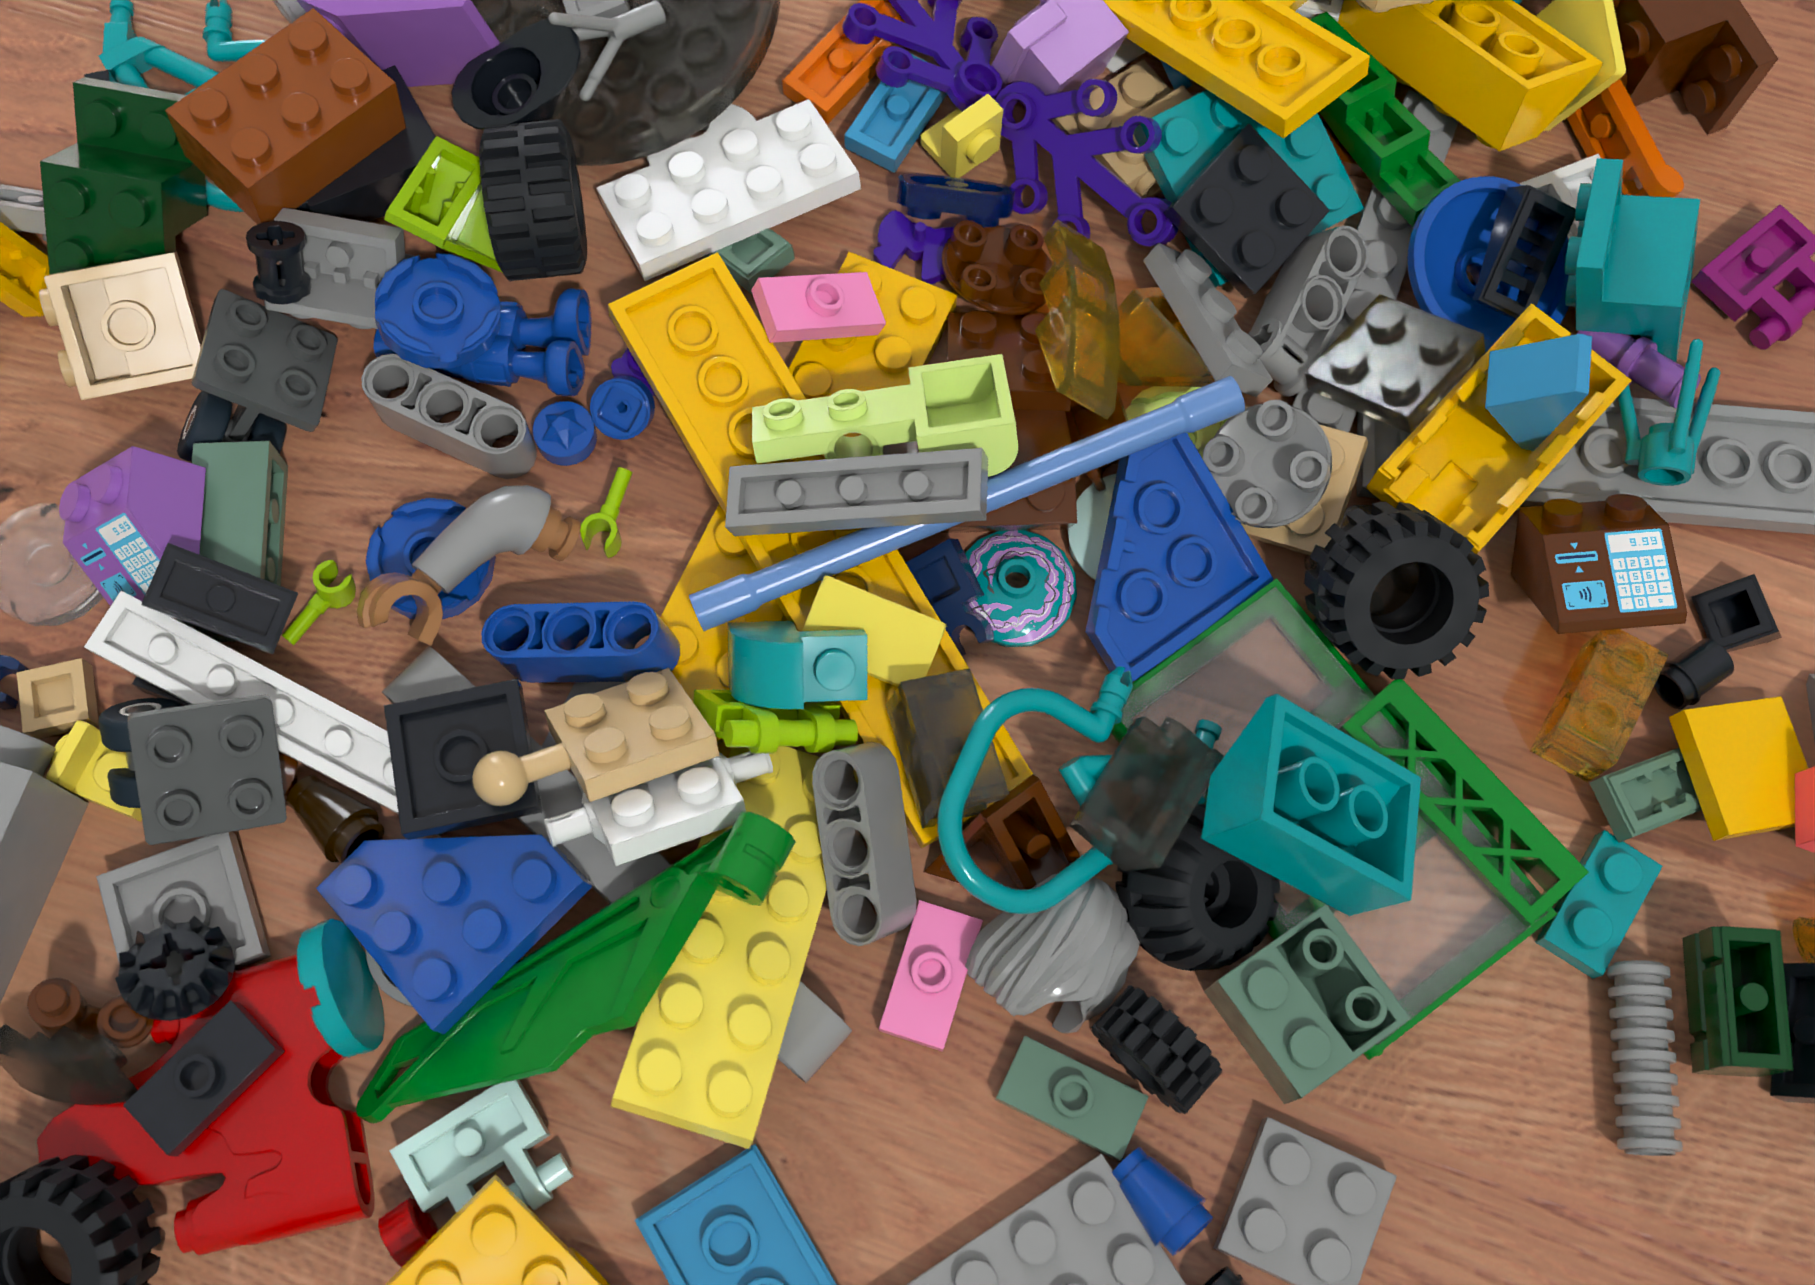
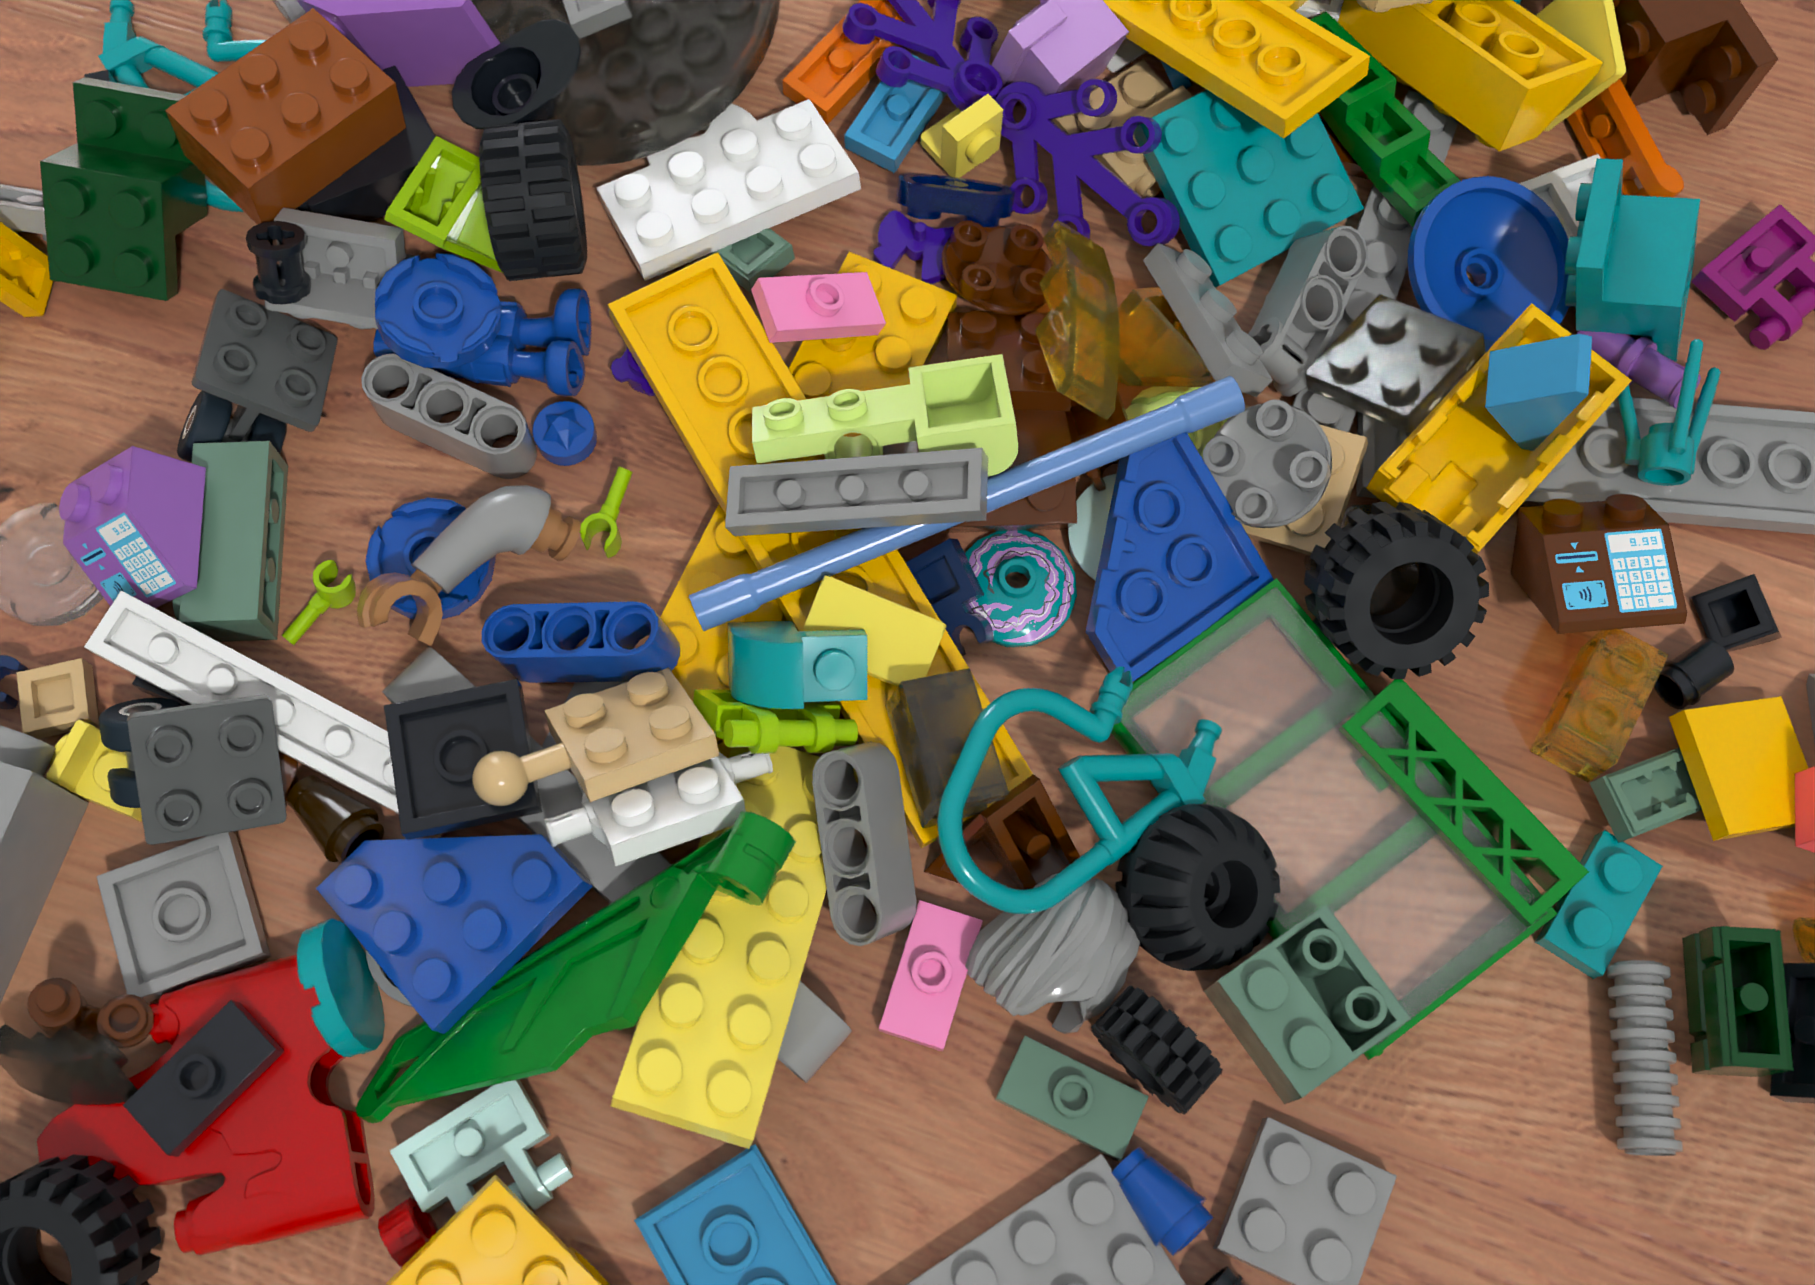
tan plate [39,252,202,400] -> none
black gear [115,916,235,1021] -> none
black plate [141,543,298,654] -> none
light grey plant [548,0,666,101] -> none
blue tile [590,376,655,440] -> none
clear smoke hinge [1069,716,1224,871] -> none
black plate [1163,123,1330,299] -> none
teal slope [1201,694,1421,916] -> none
black slope [1472,185,1576,321] -> none

